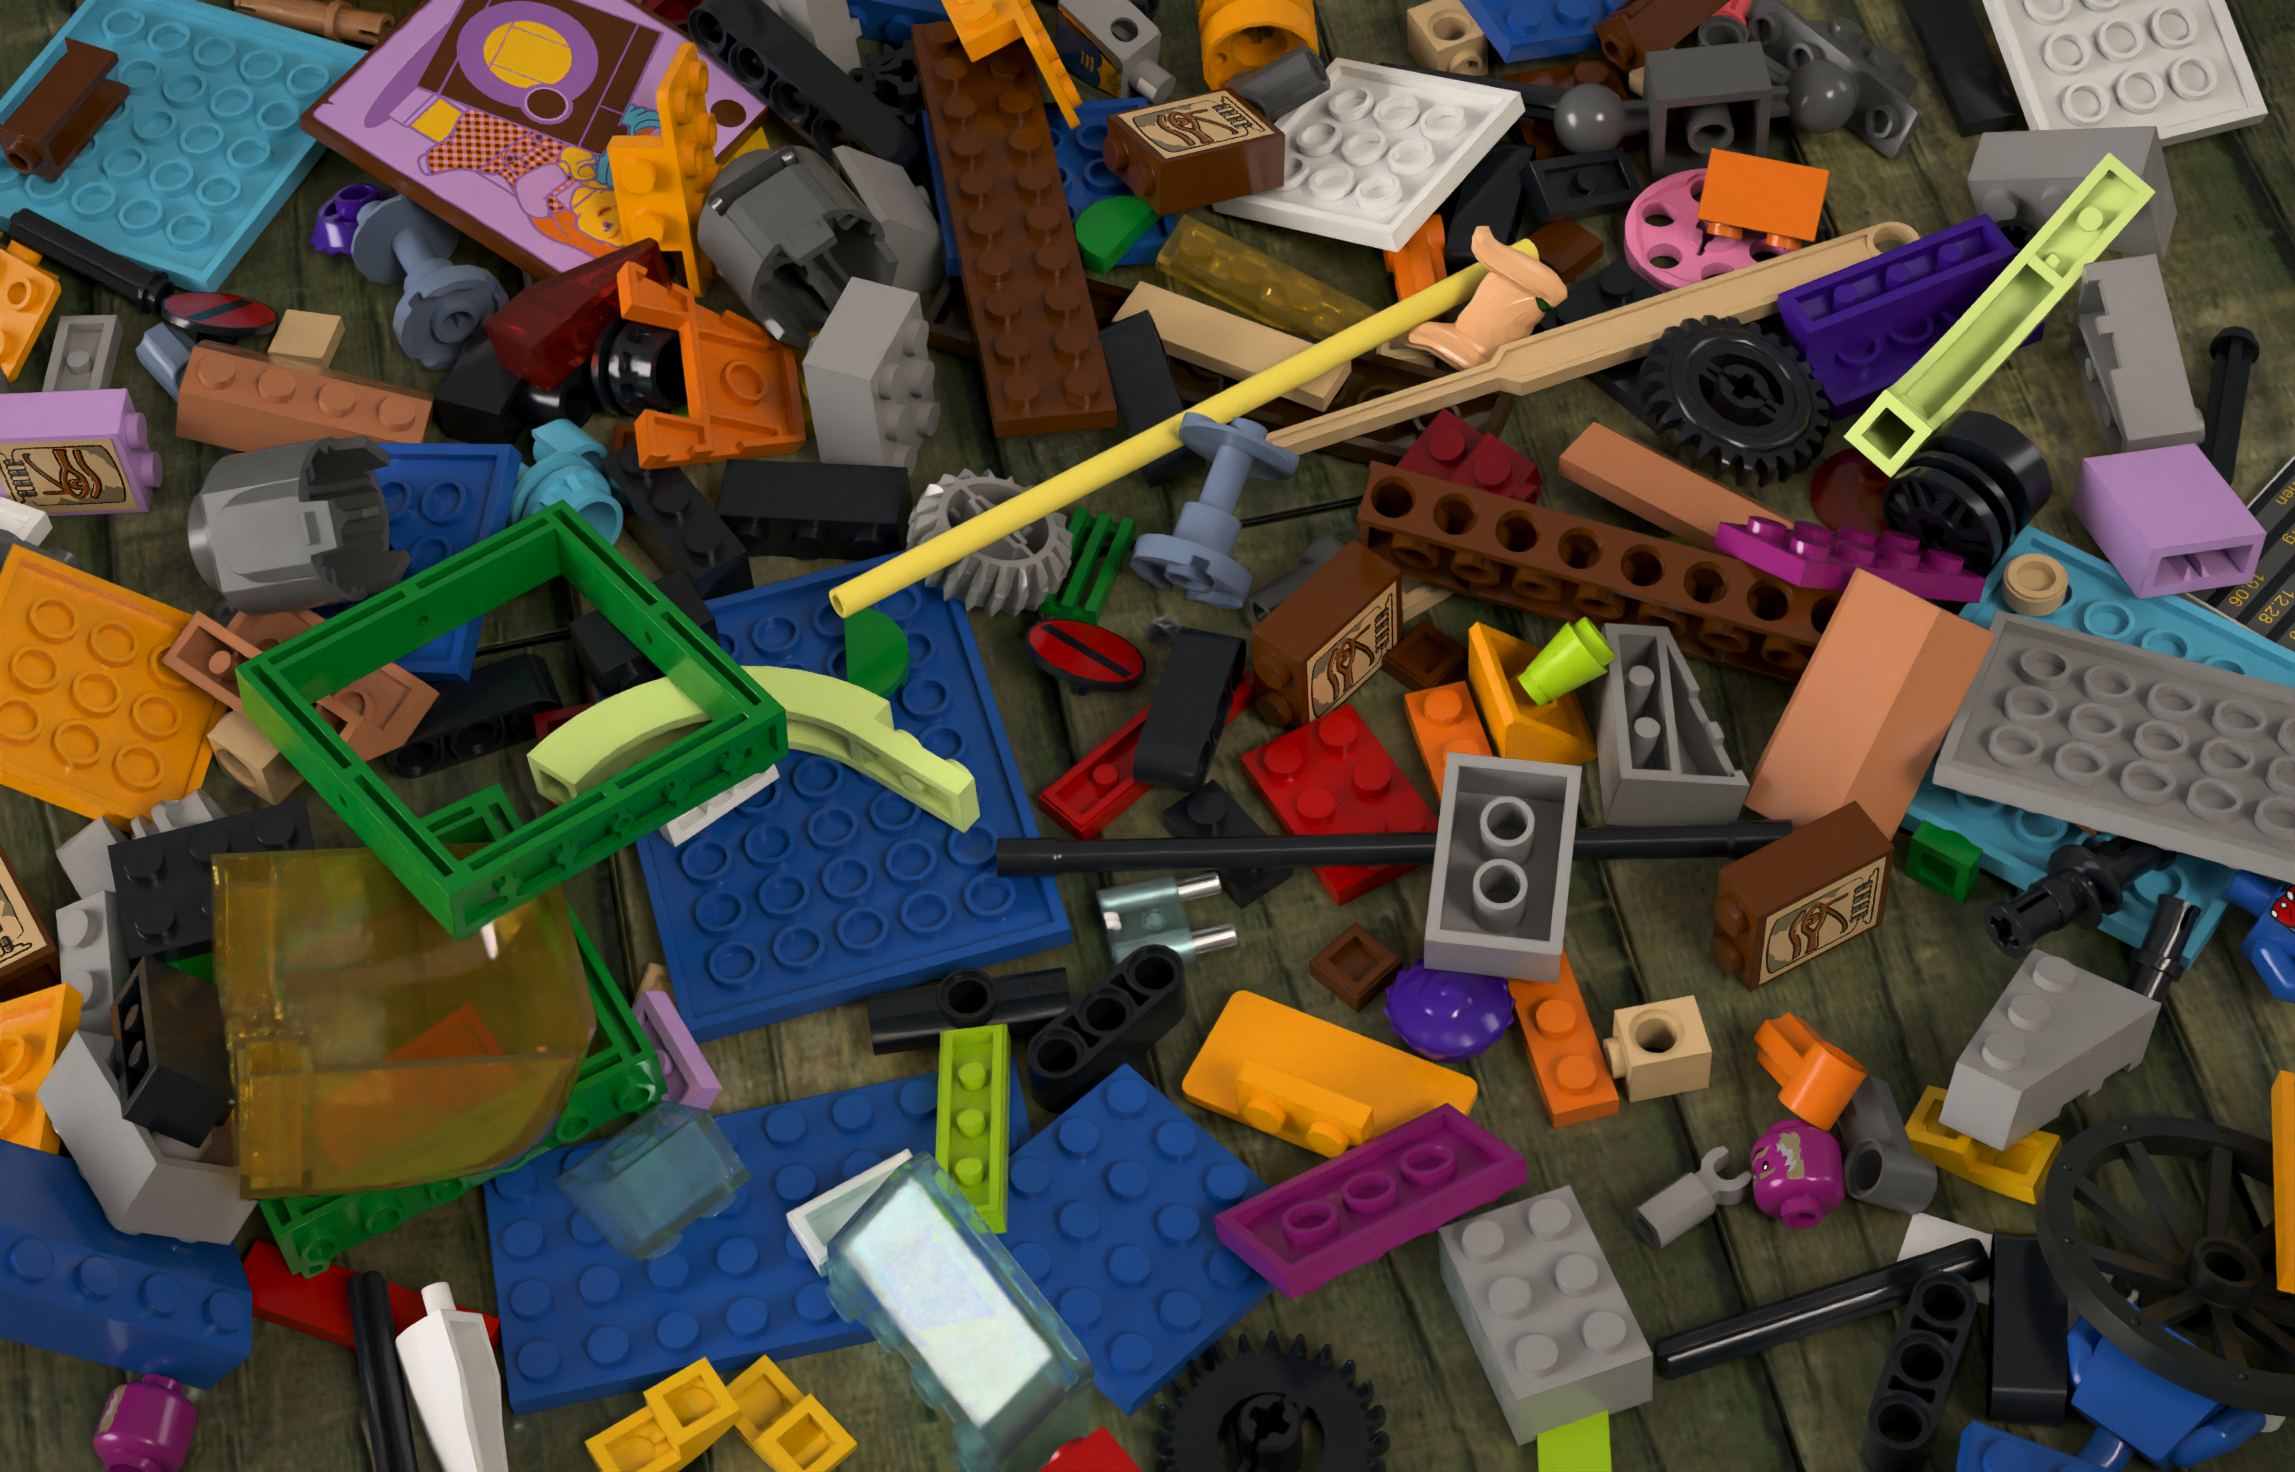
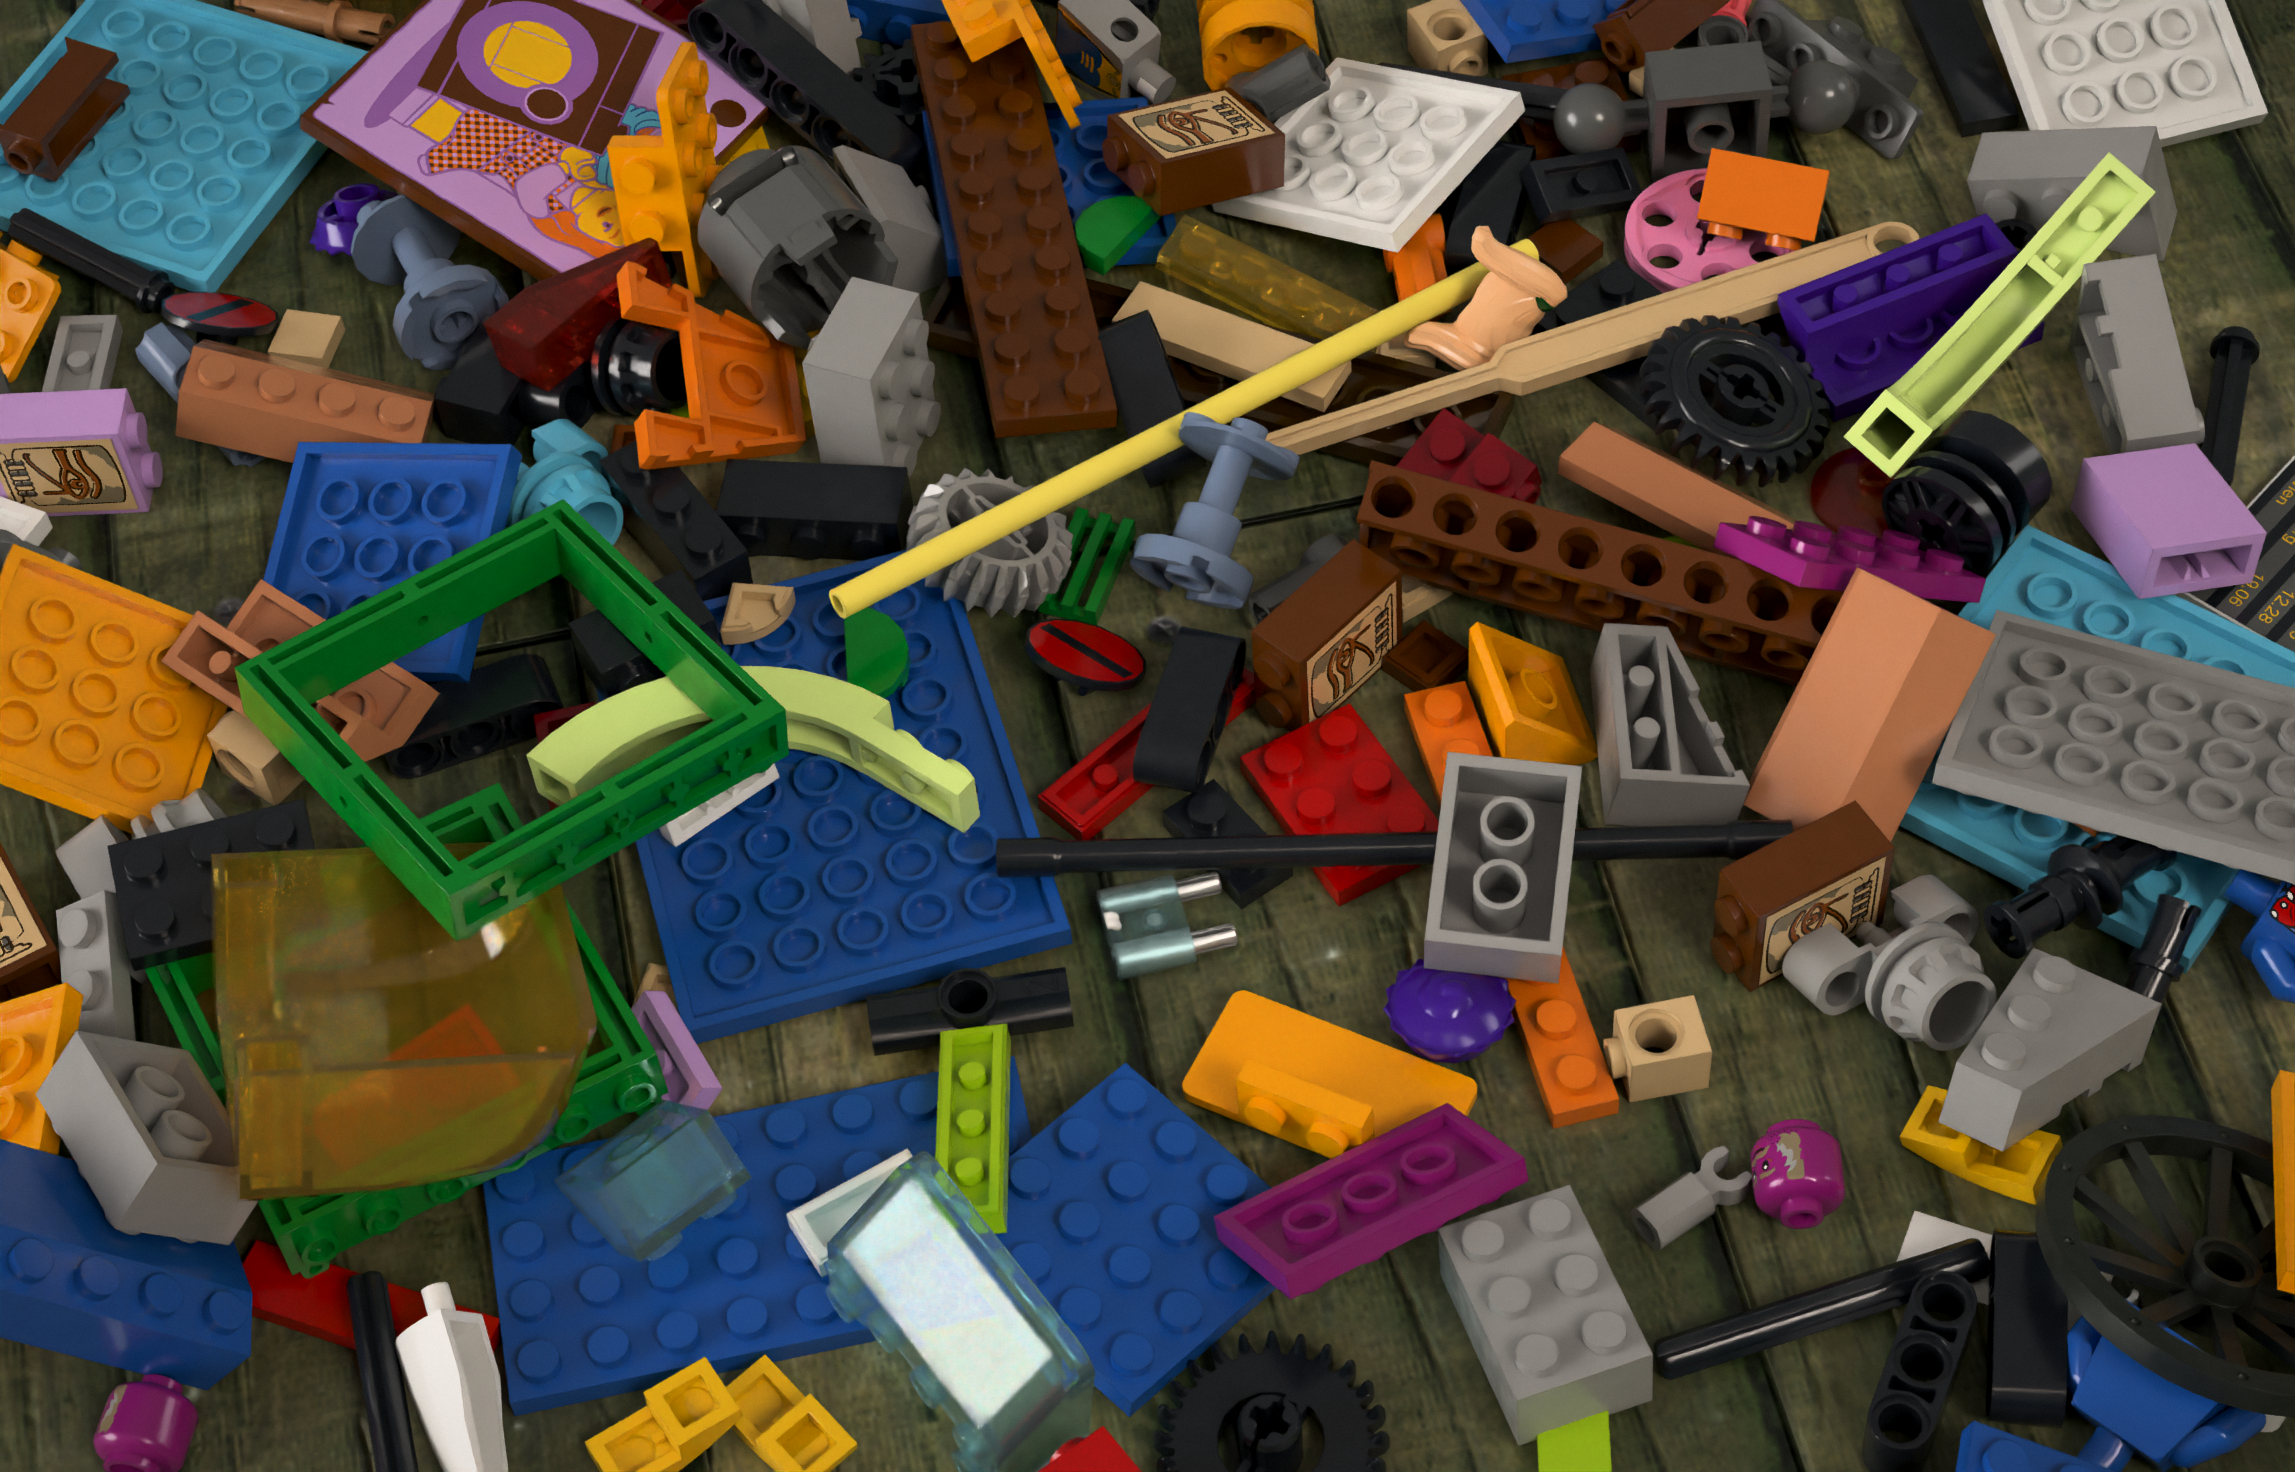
black brick [110,955,237,1149] -> none
dark grey piece [188,436,412,616] -> none
black beam [1026,944,1187,1114] -> none
reddish brown tile [1309,922,1403,1013] -> none
lime cone [1517,616,1617,708] -> none
orange piece [1753,1012,1868,1131] -> none
dark grey piece [1837,1076,1938,1215] -> none
green plate [1905,820,1983,905] -> none
tan tile [2001,553,2068,617] -> none
none -> tan tile [720,583,796,645]
none -> light grey beam [1782,875,1996,1051]

